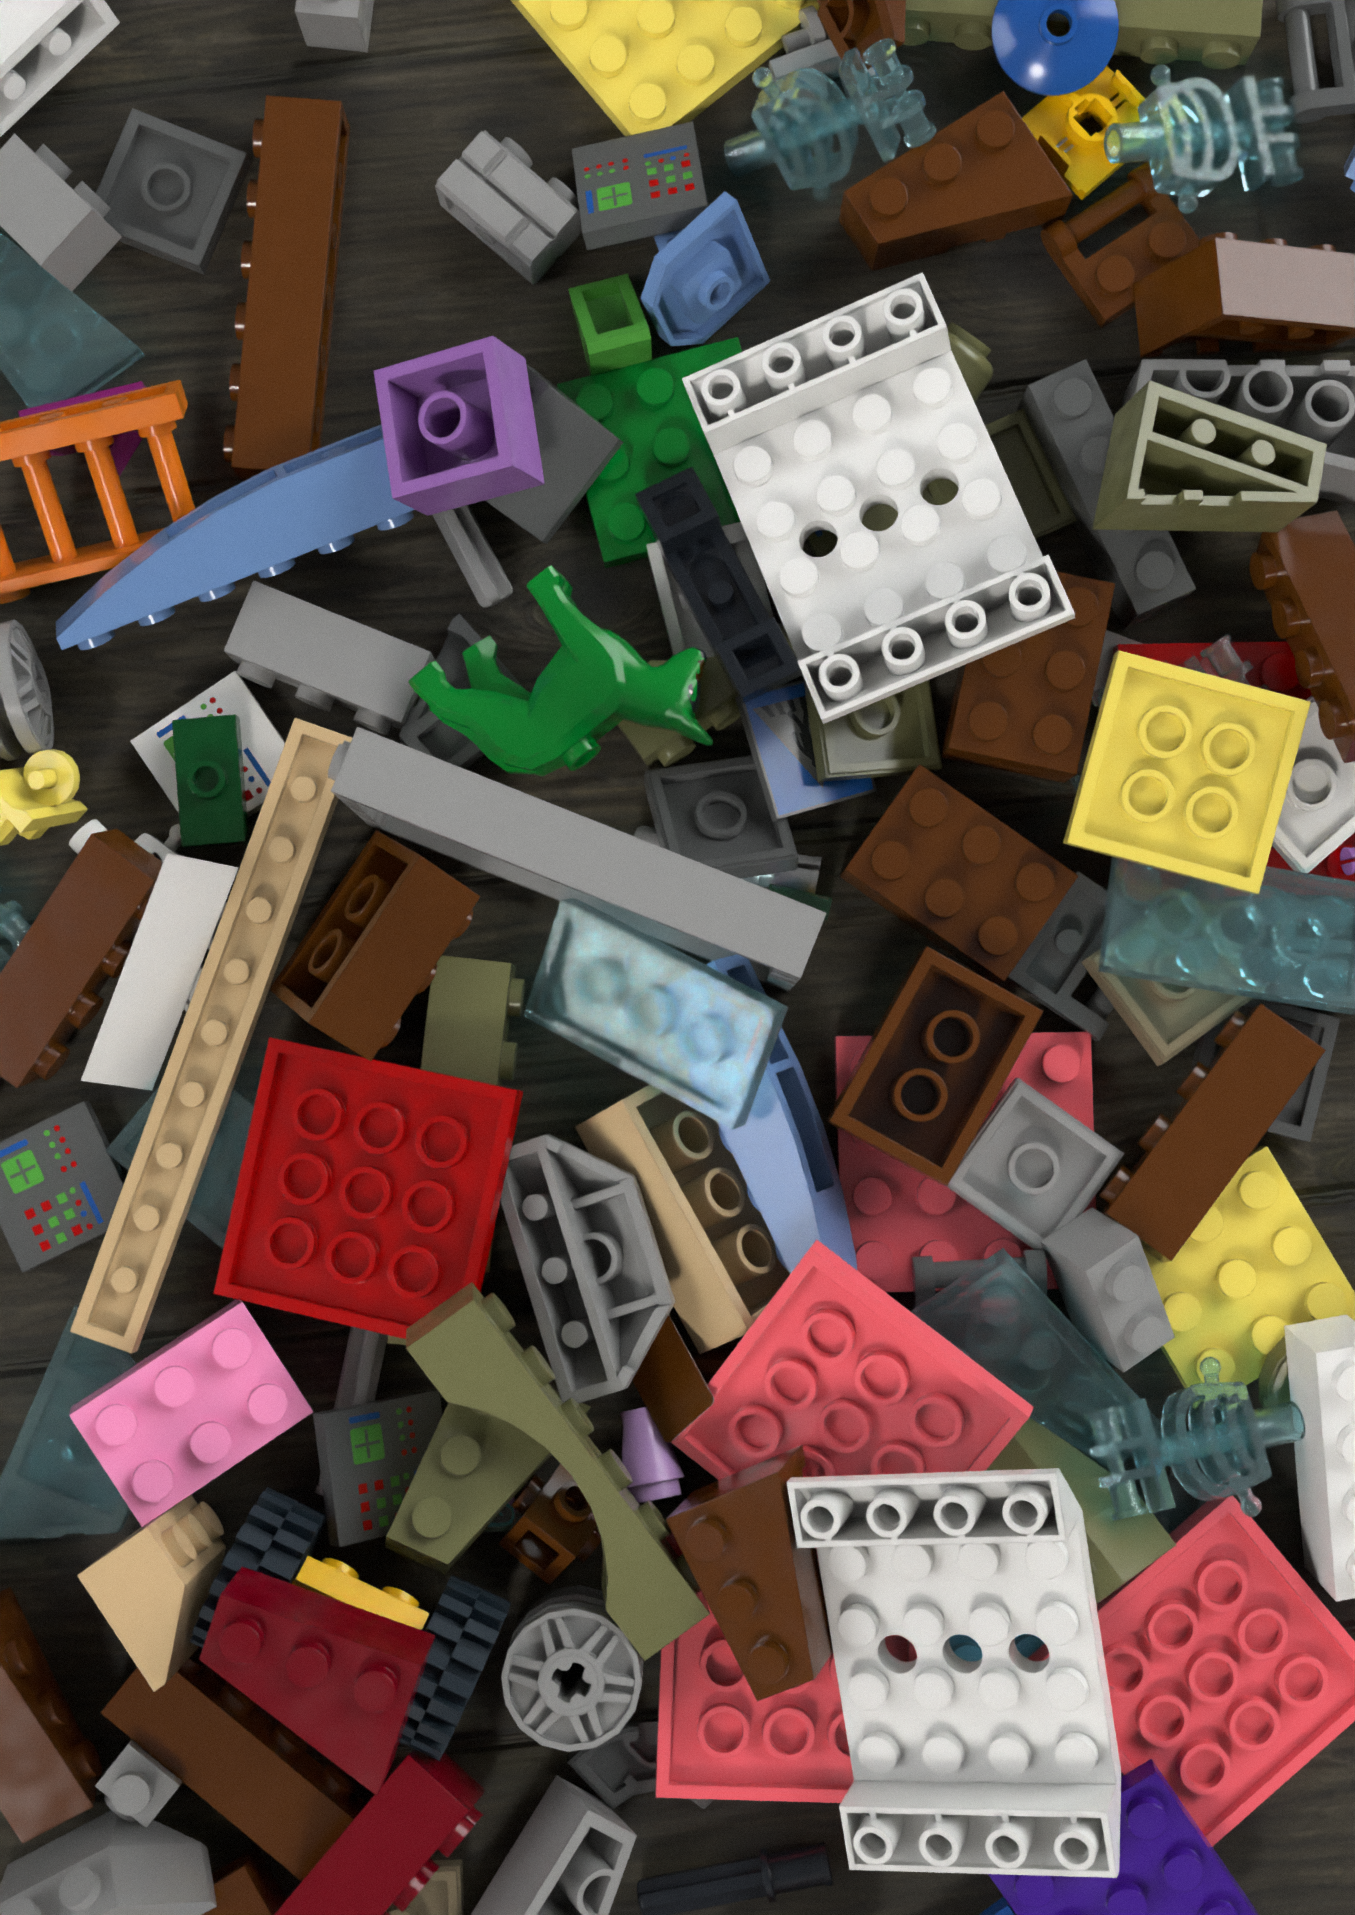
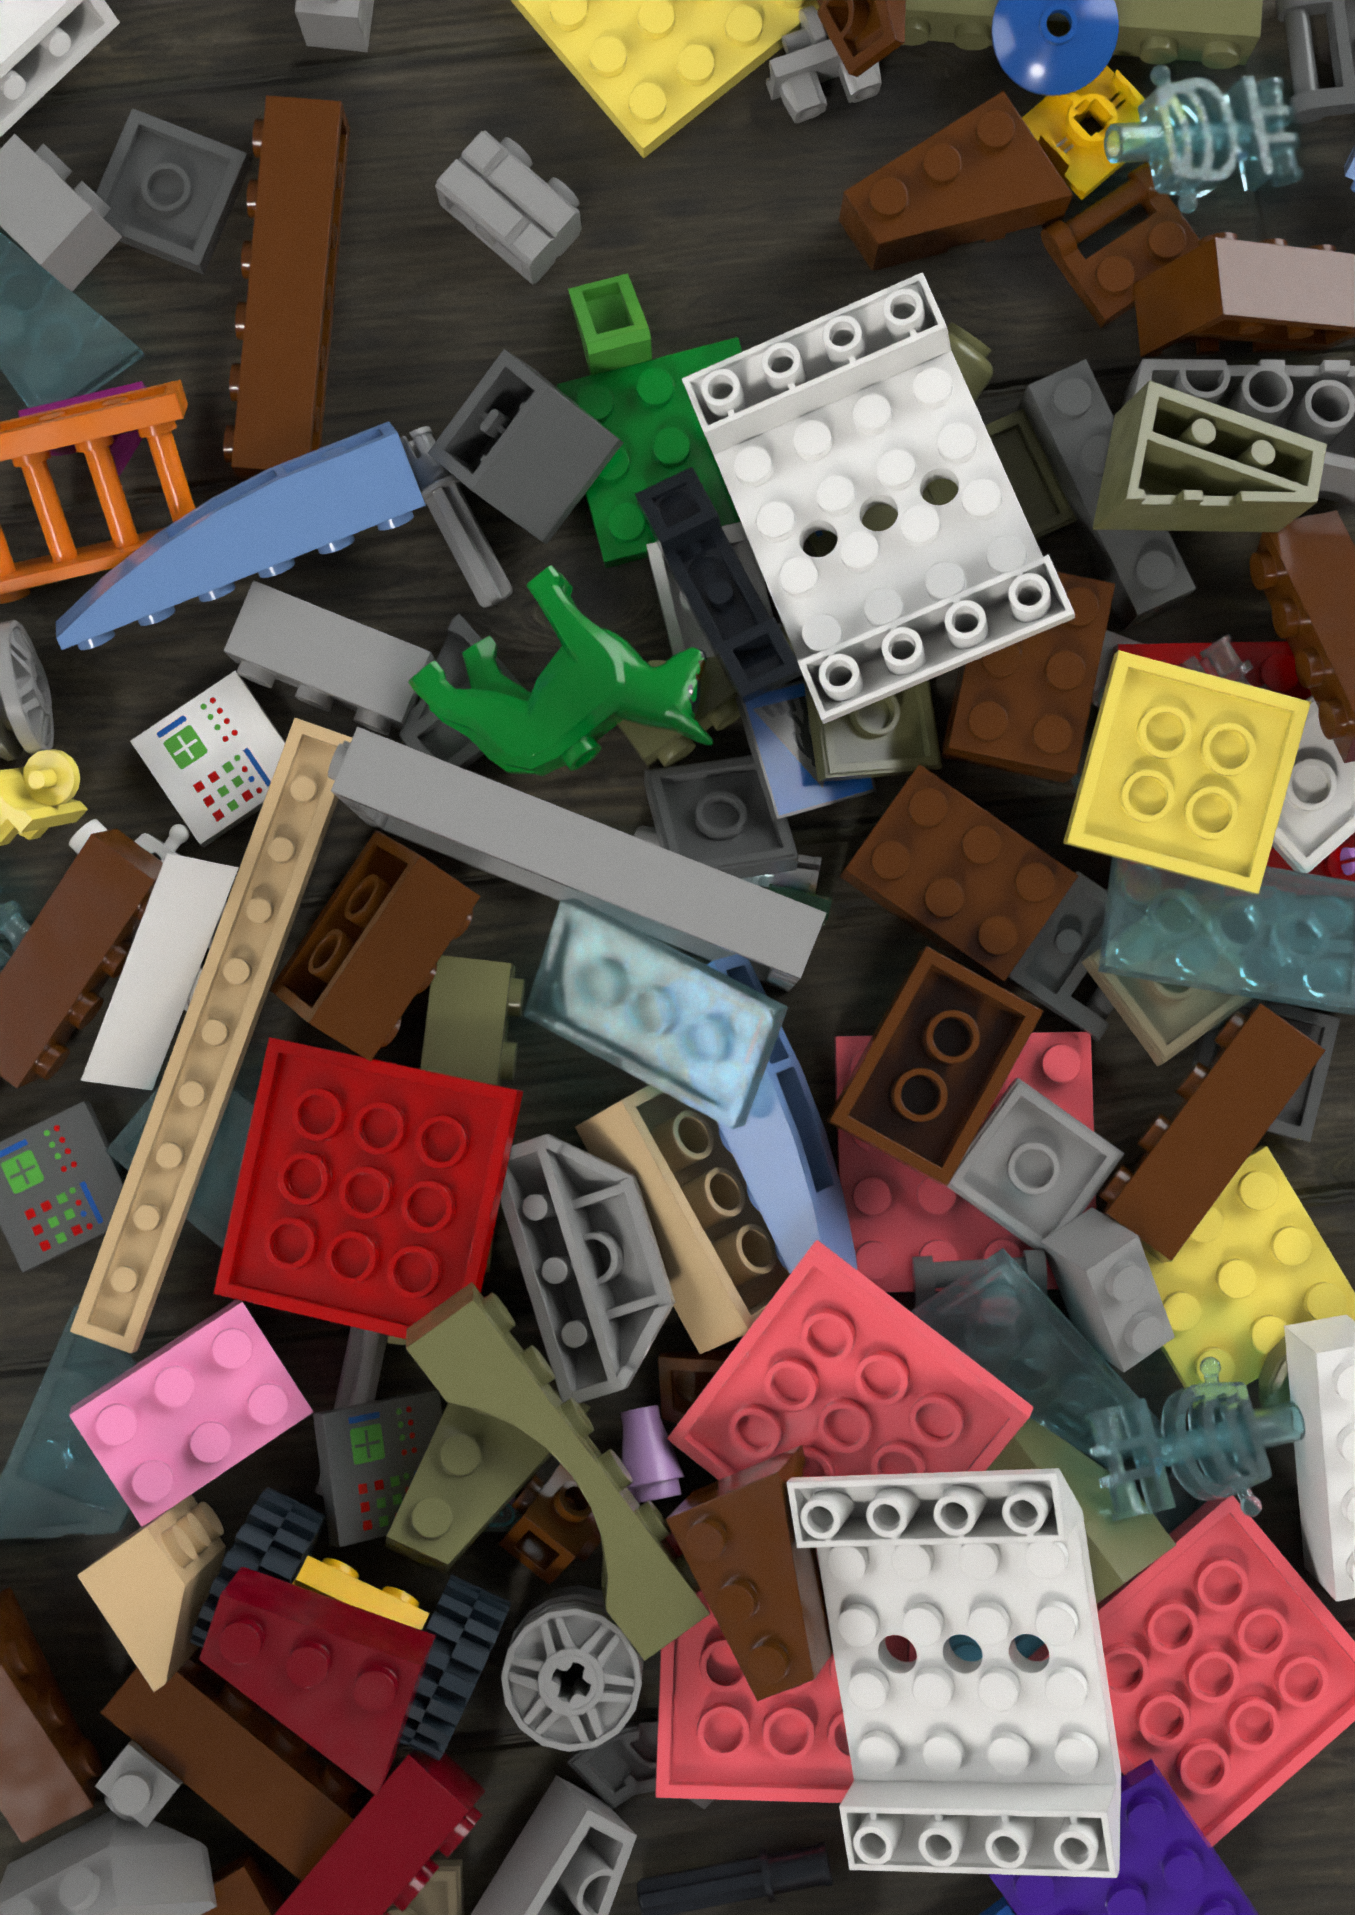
dark green plate [172,714,249,849] -> none
medium lavender brick [374,336,545,516] -> none
dark grey tile [572,121,708,250] -> none
reddish brown sticker [632,1315,714,1443] -> none
medium blue piece [641,191,770,346] -> none
clear light blue torso [724,38,937,201] -> none

